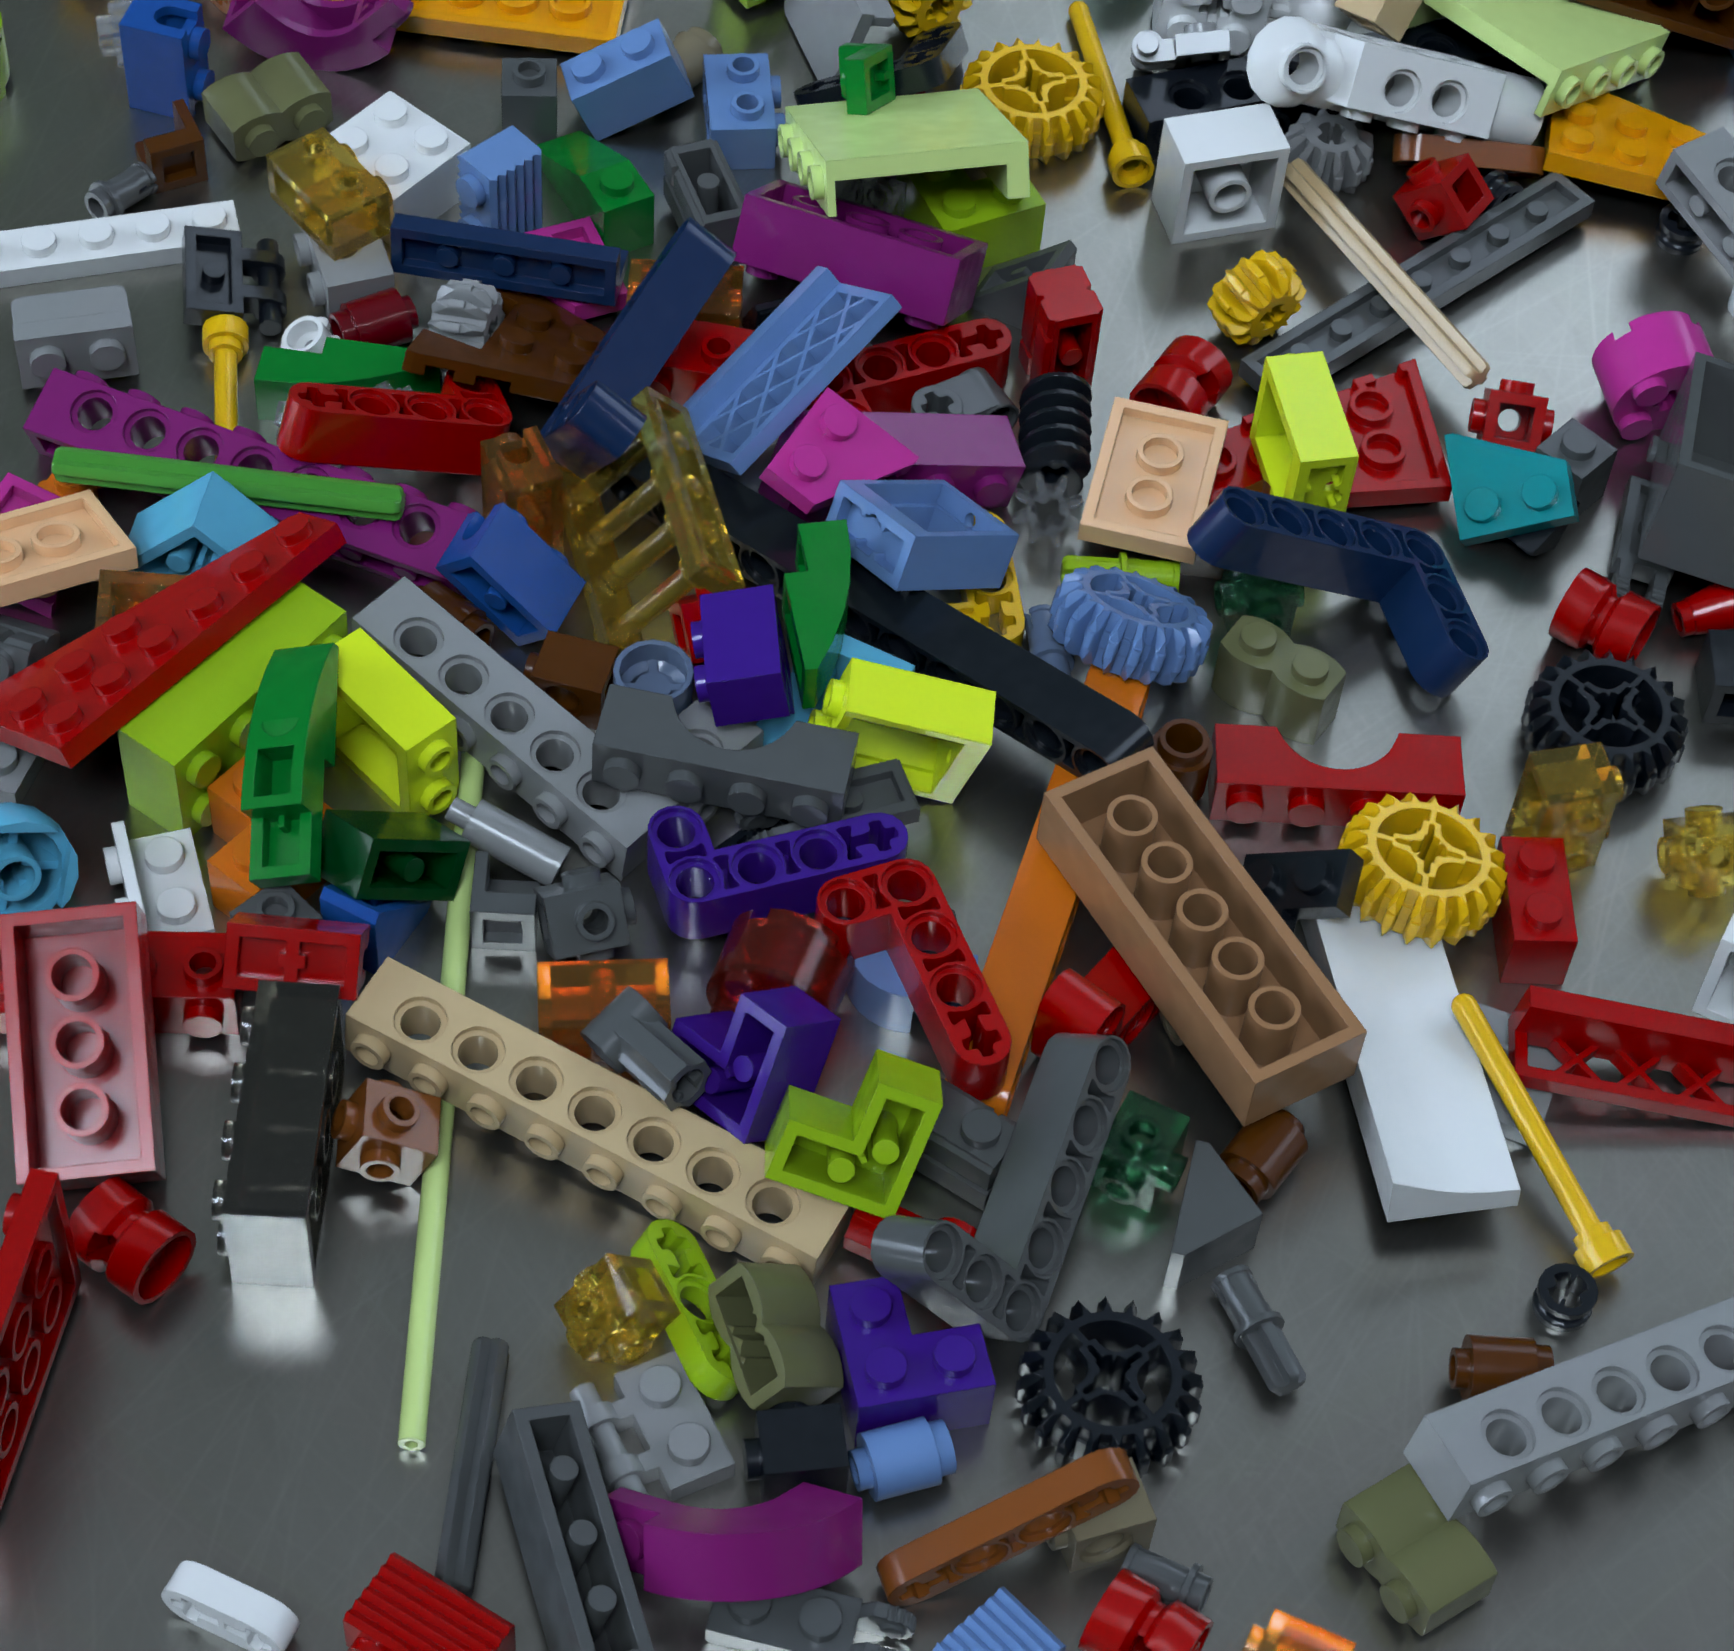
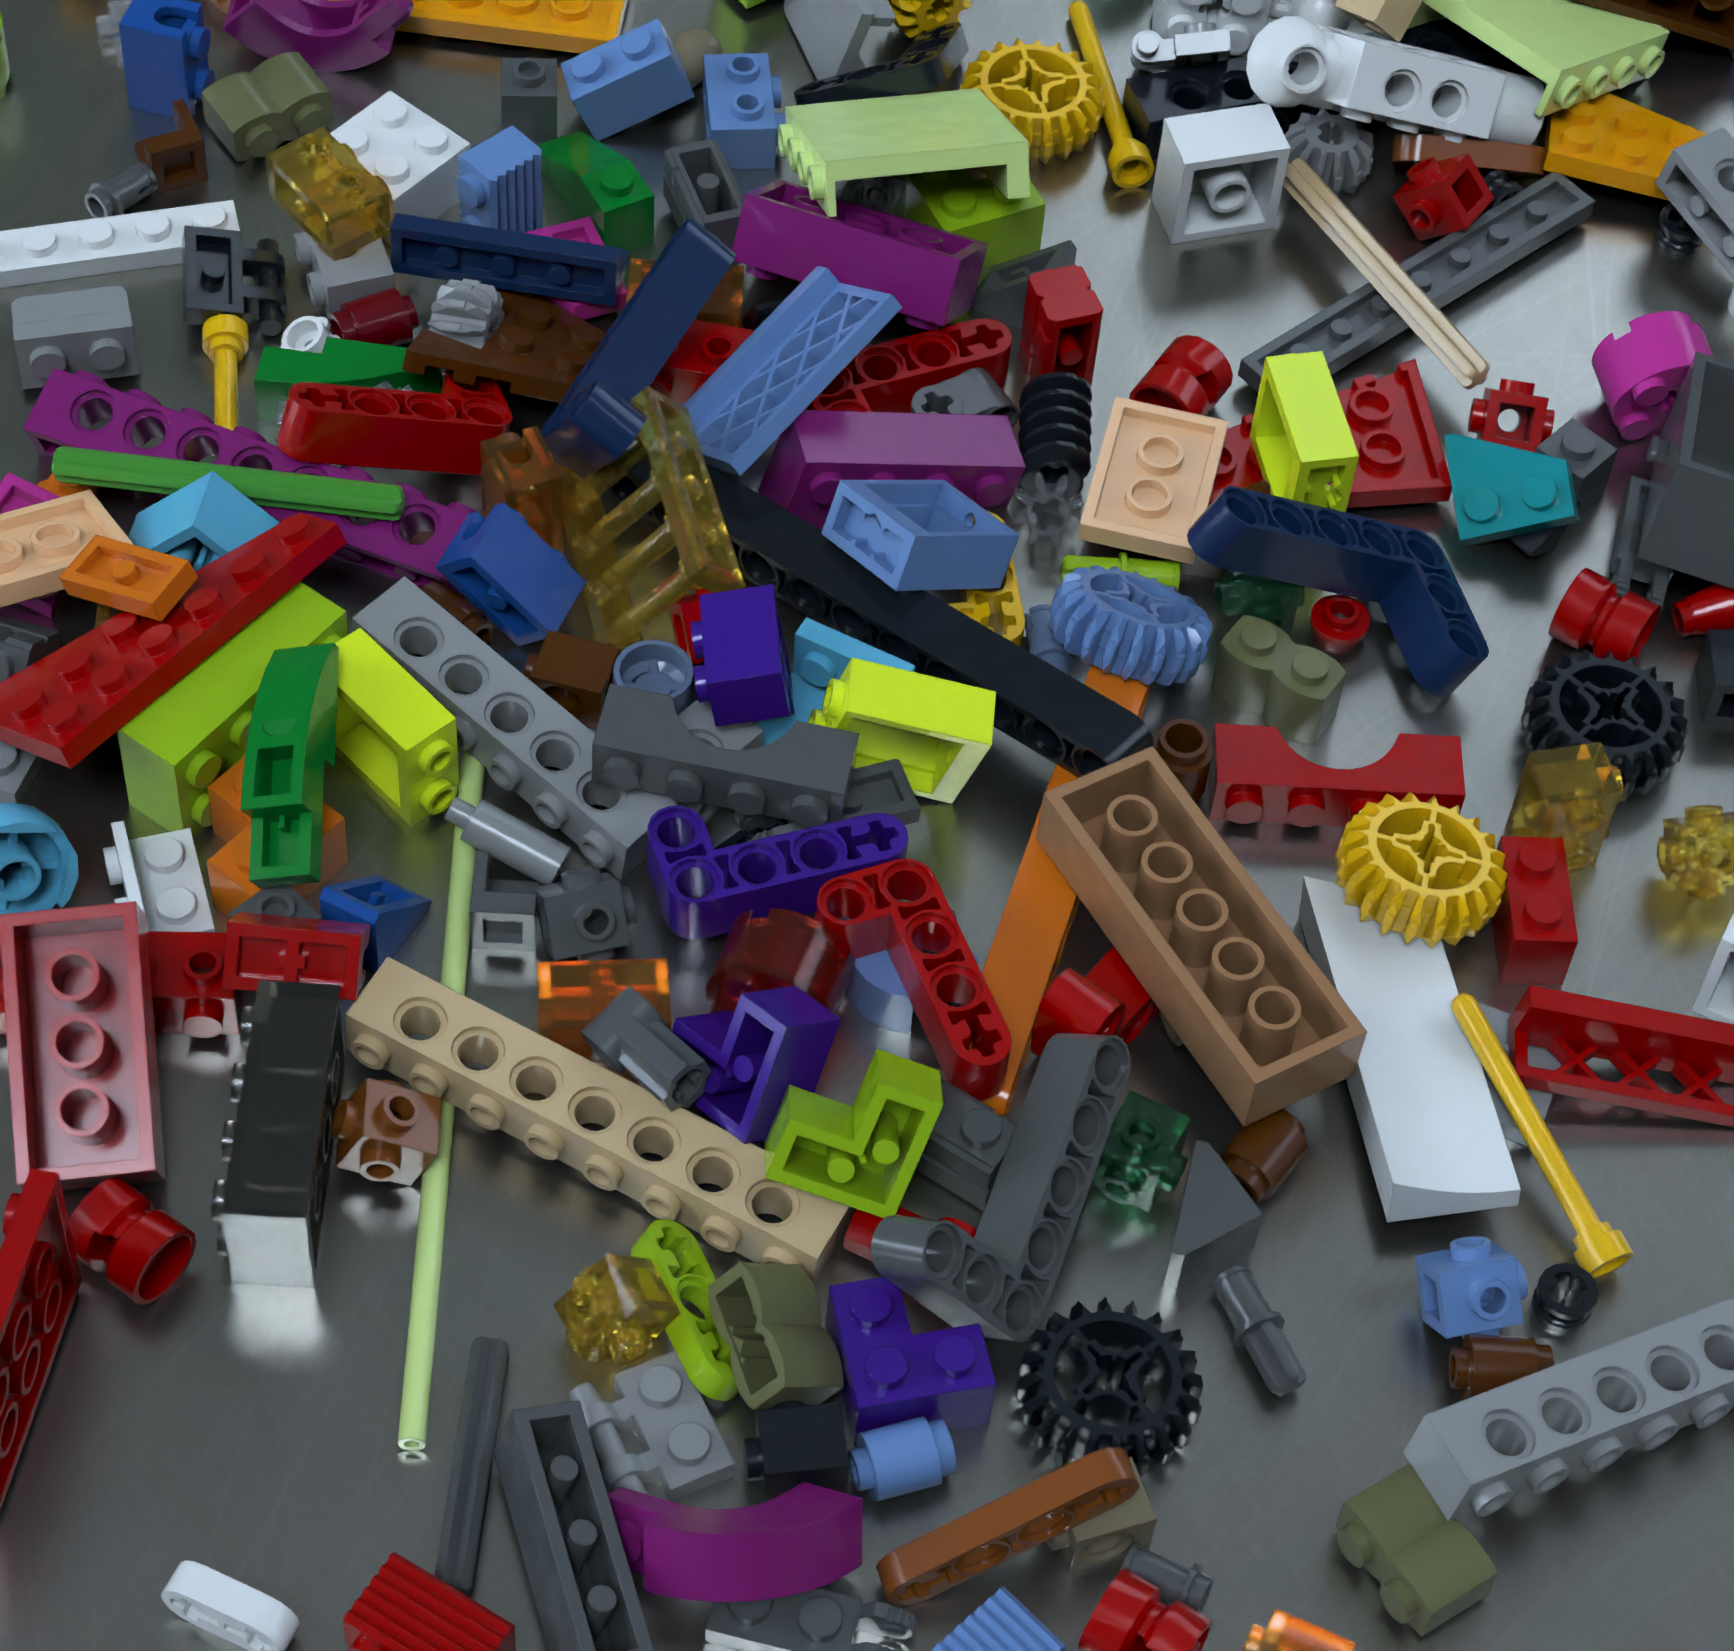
dark green brick [321,809,471,901] -> none
dark pink wing [759,387,919,515] -> none
green slope [781,519,851,709] -> none
green bracket [838,43,896,115] -> none
yellow gear [1207,249,1306,346] -> none
black plate [1243,849,1364,933] -> none
none -> orange plate [59,535,198,622]
none -> red plate [1310,594,1370,651]
none -> medium blue brick [1415,1236,1528,1339]

